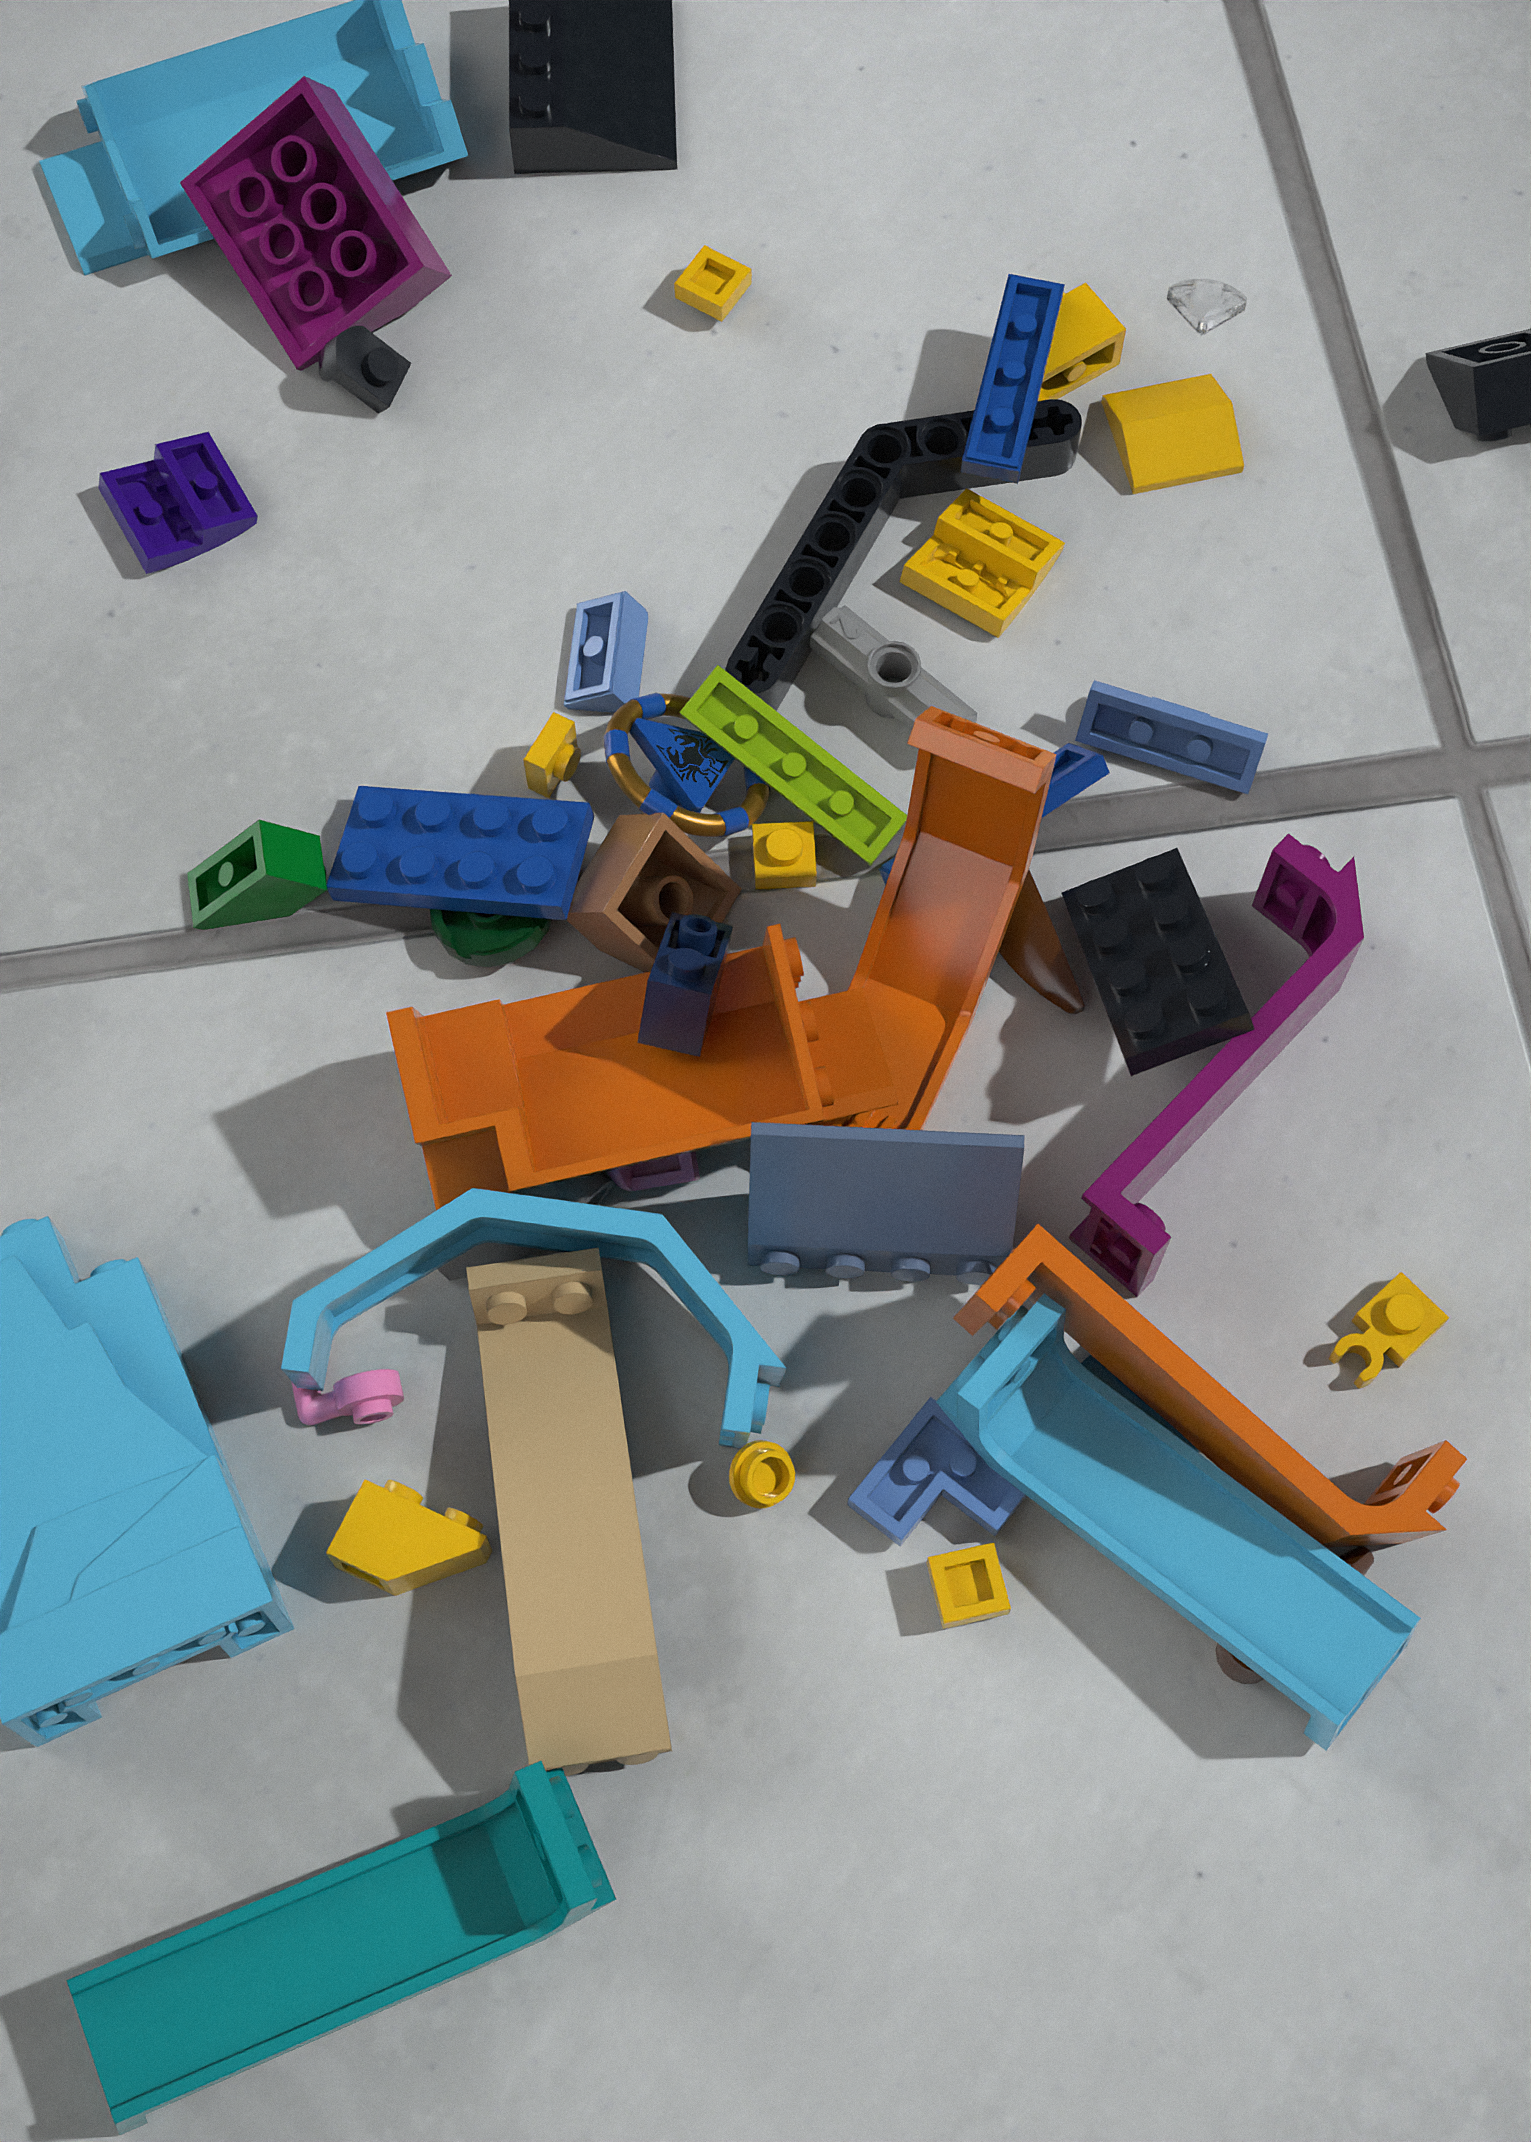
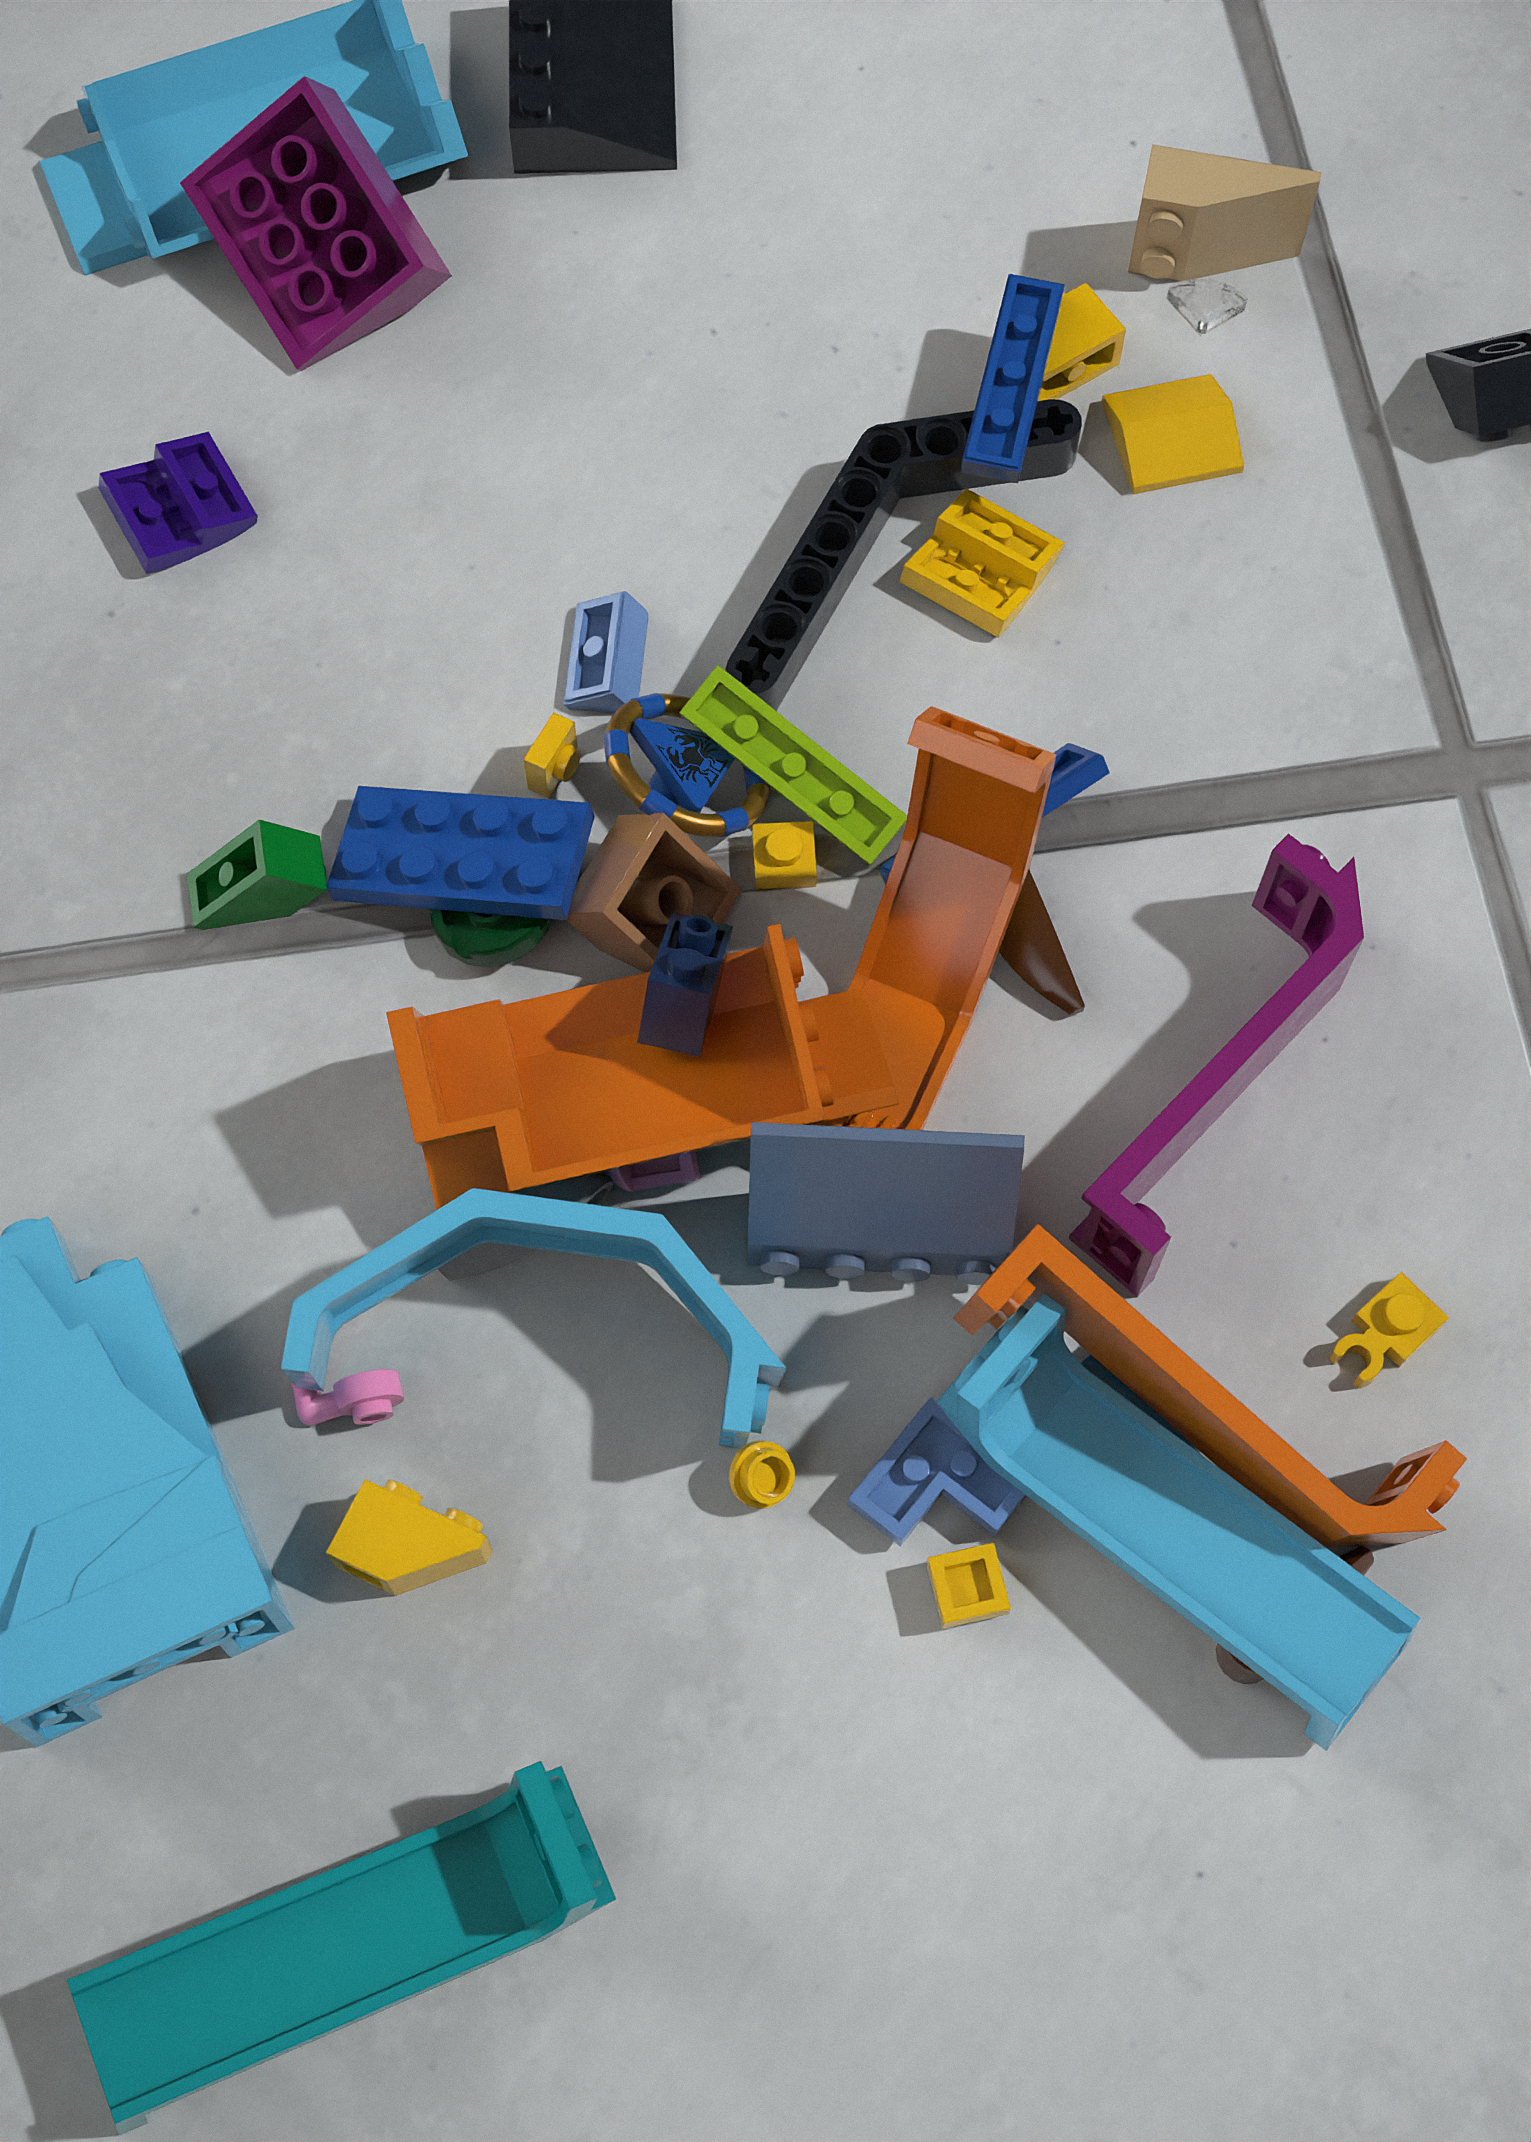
black plate [318,326,412,414] -> none
tan panel [466,1248,672,1776] -> none
yellow plate [674,245,752,322] -> none
light grey piece [810,605,977,731] -> none
black plate [1061,848,1255,1076] -> none
medium blue plate [1075,680,1268,794] -> none
none -> tan slope [1128,144,1322,282]

